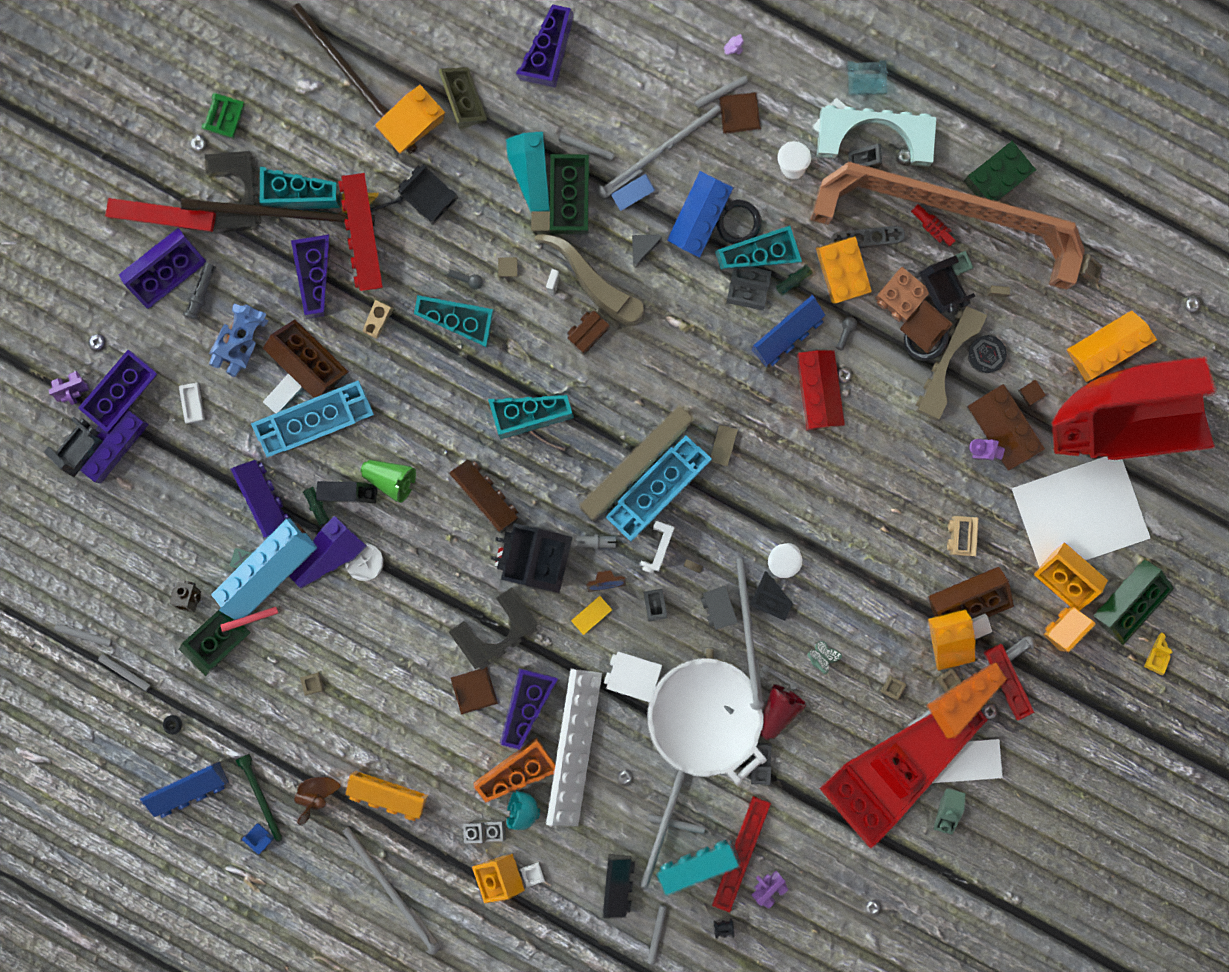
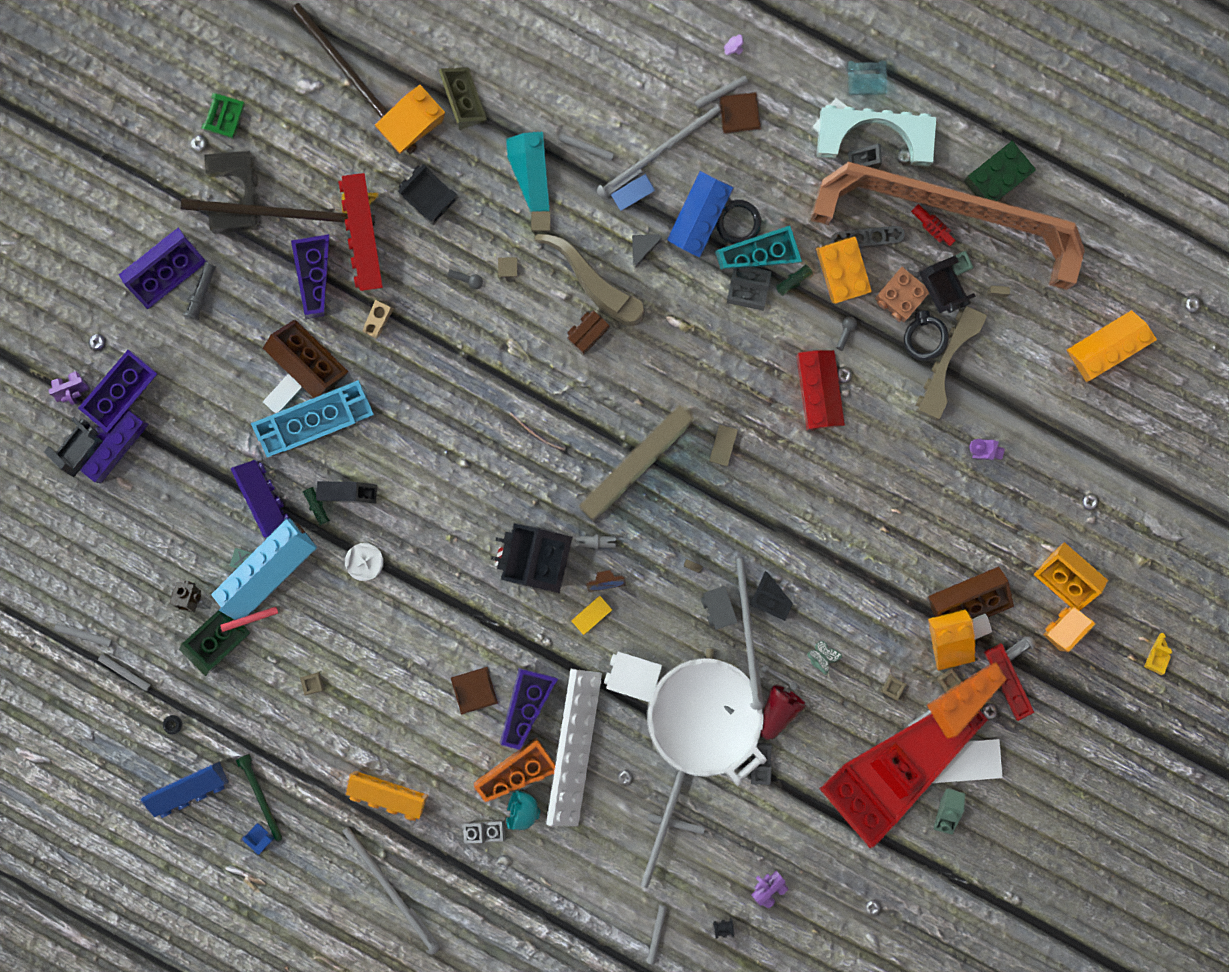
red tile [105,198,216,232] -> none
white tile [179,383,205,424] -> none
medium blue hips [209,303,268,377] -> none
teal wedge [260,166,340,209] -> none
dark purple wedge [289,516,367,589] -> none
reddish brown piece [294,777,341,826] -> none
bright green cone [360,460,416,503] -> none
black hinge [370,196,403,212] -> none
teal wedge [414,295,495,347] -> none
reddish brown slope [449,460,519,533] -> none
clear smoke arch [449,587,539,670] -> none
light orange slope [472,854,525,904] -> none
teal wedge [488,395,574,439] -> none
dark purple wedge [516,4,574,88] -> none
white tile [520,862,545,888] -> none
white tile [546,269,560,295] -> none
dark green brick [550,154,589,235] -> none
black slope [602,854,635,919] -> none
medium azure slope [606,436,712,542] -> none
white panel [640,521,674,574] -> none
dark grey slope [643,589,668,622] -> none
teal brick [657,839,741,896] -> none
red tile [712,796,771,913] -> none
blue slope [751,295,825,367] -> none
white piece [768,543,802,578] -> none
white piece [778,141,811,179] -> none
reddish brown piece [900,300,953,354] -> none
tan window [947,516,978,556] -> none
reddish brown slope [967,384,1045,471] -> none
tile [968,335,1007,373] -> none
white sticker [1011,457,1150,567] -> none
reddish brown tile [1018,380,1046,406] -> none
red windscreen [1052,357,1215,460] -> none
dark tan tile [1079,254,1102,284] -> none
dark green slope [1094,559,1174,645] -> none

